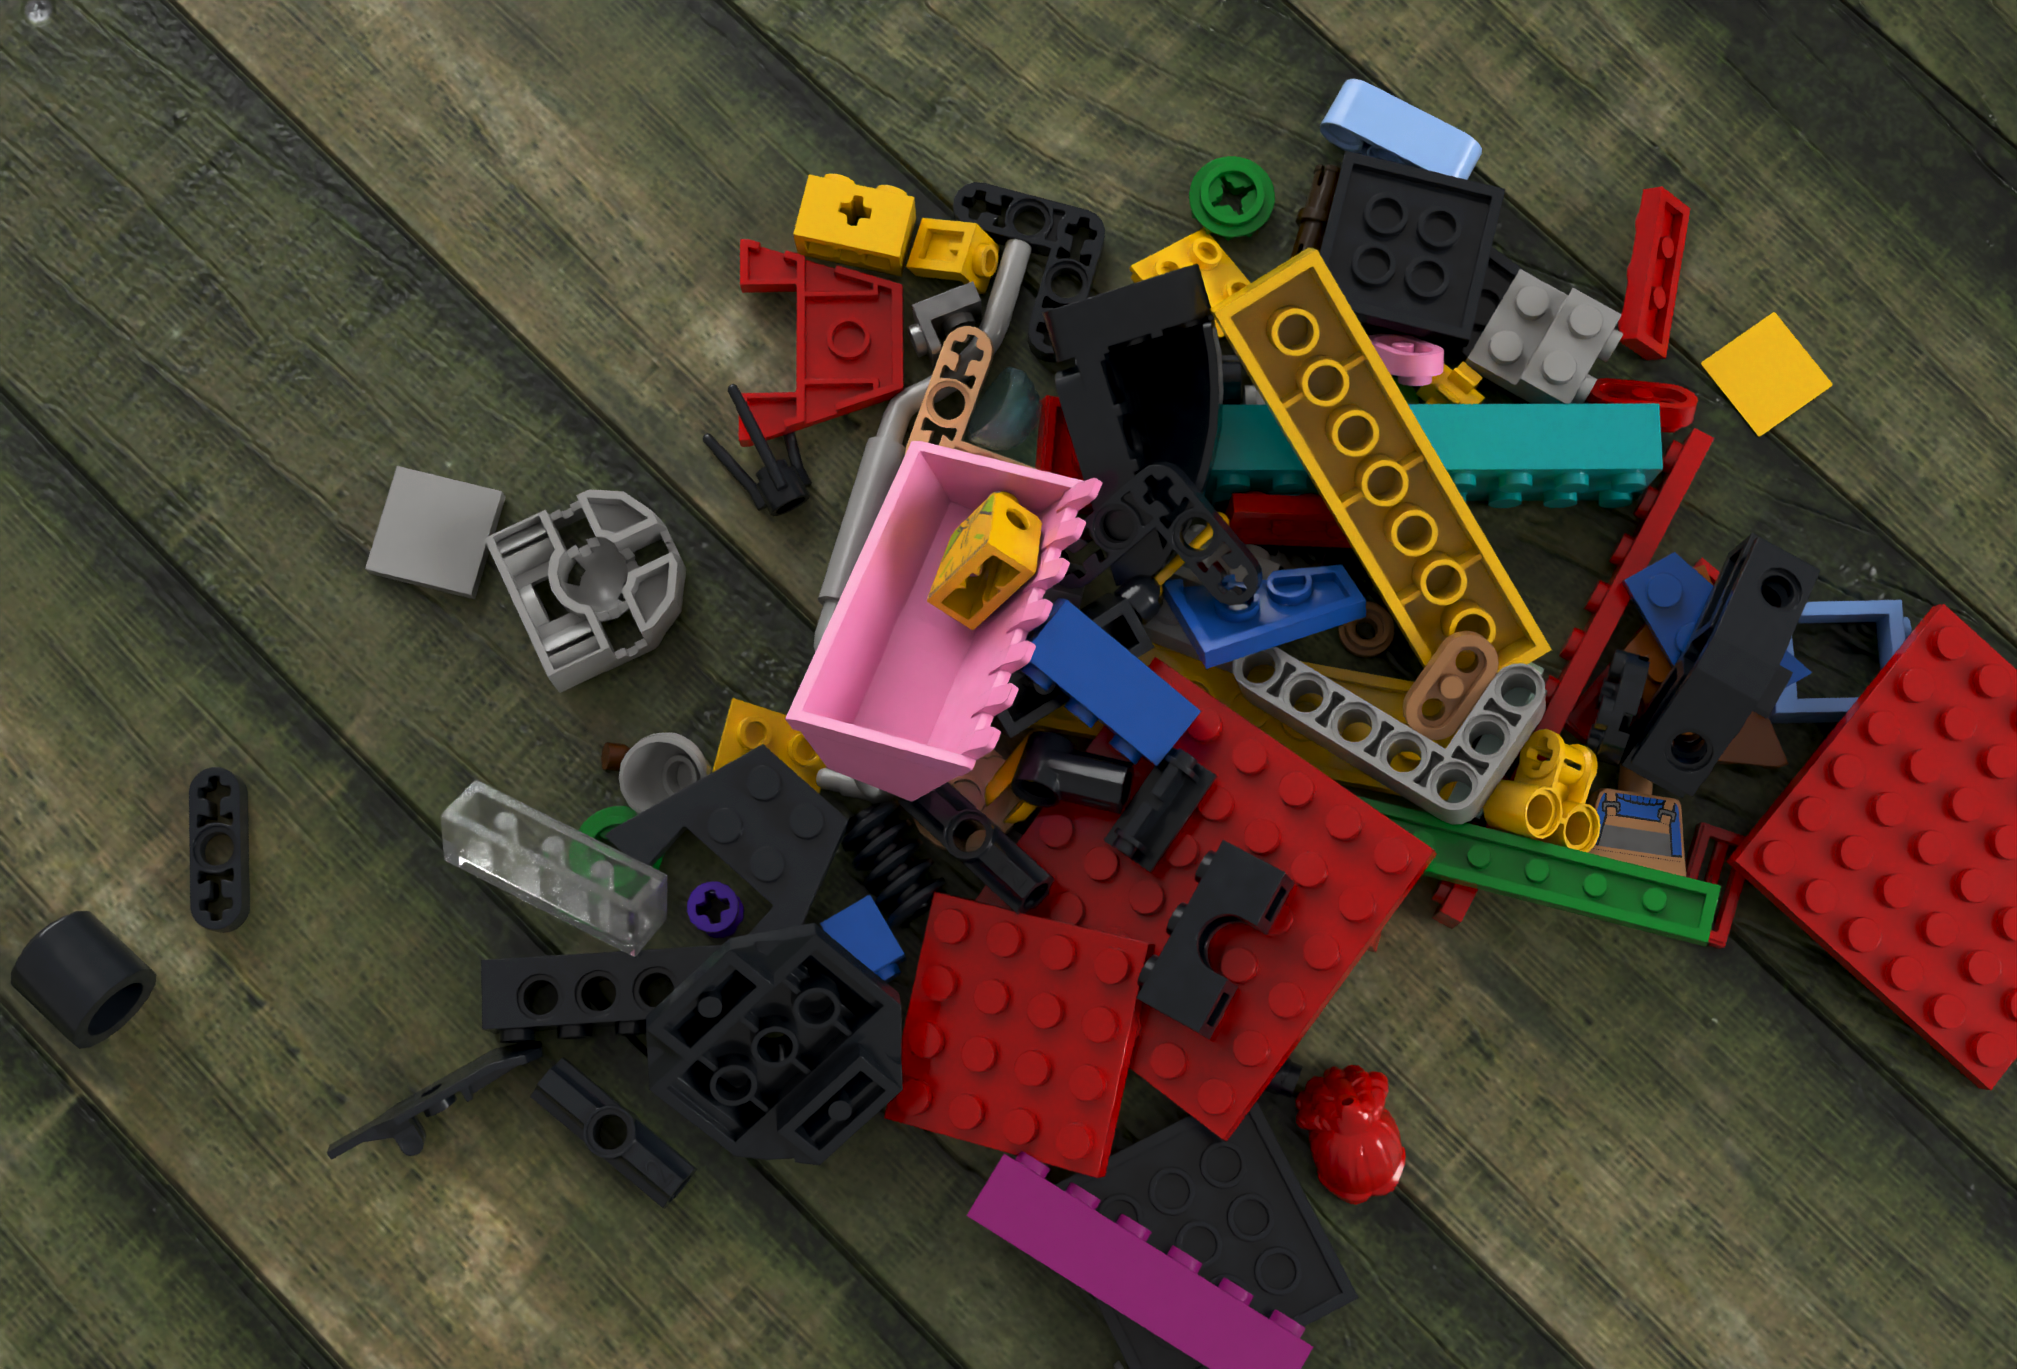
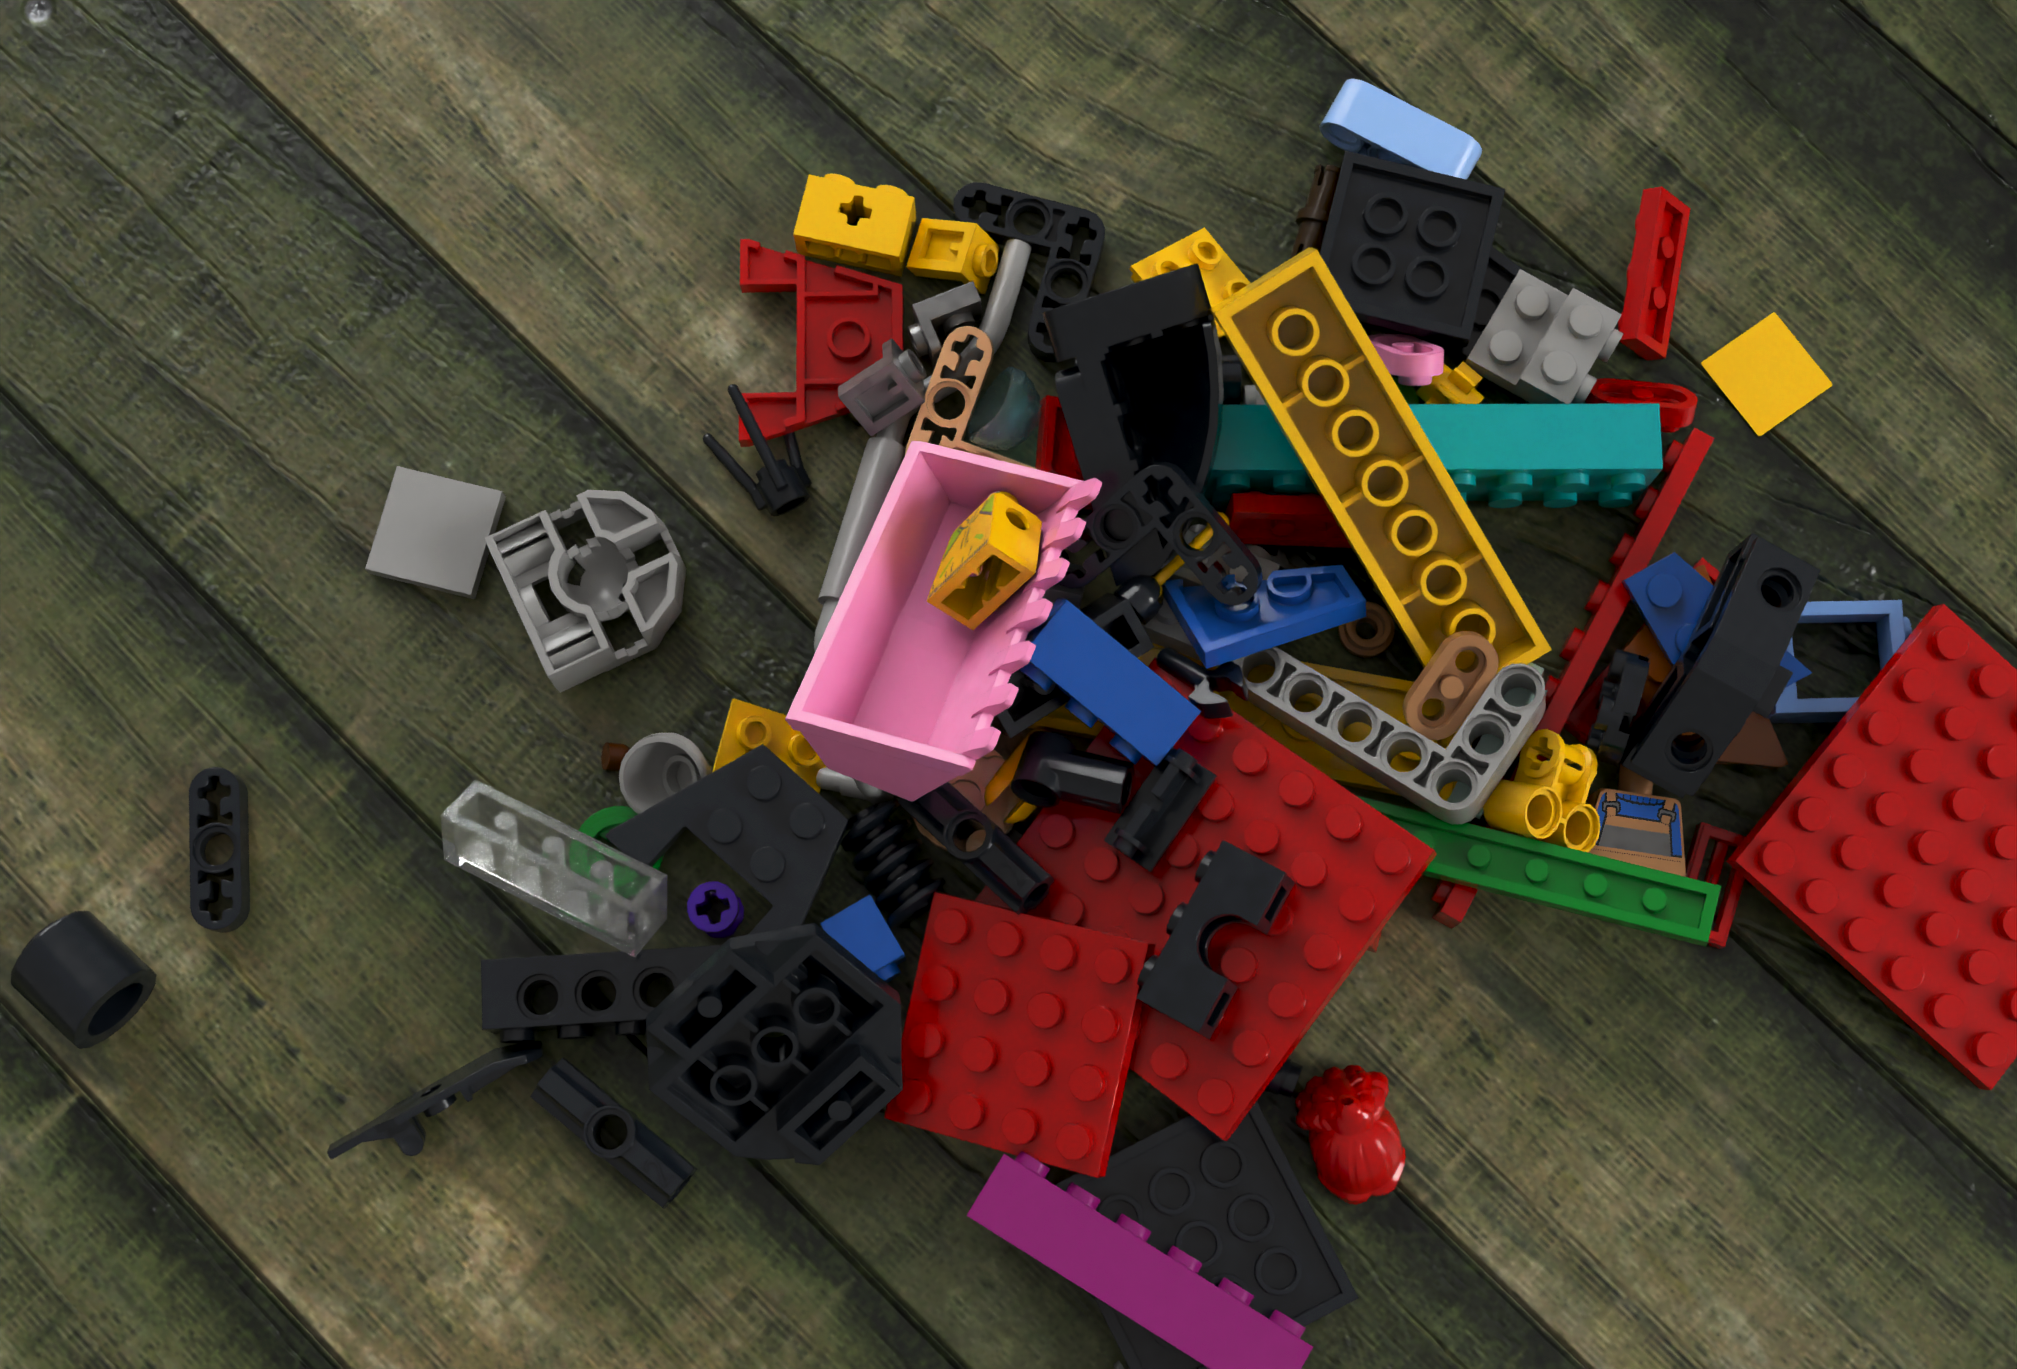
green gear [1188,156,1275,241] -> none
none -> flat silver bracket [838,338,927,436]
none -> black bar [1156,648,1248,719]

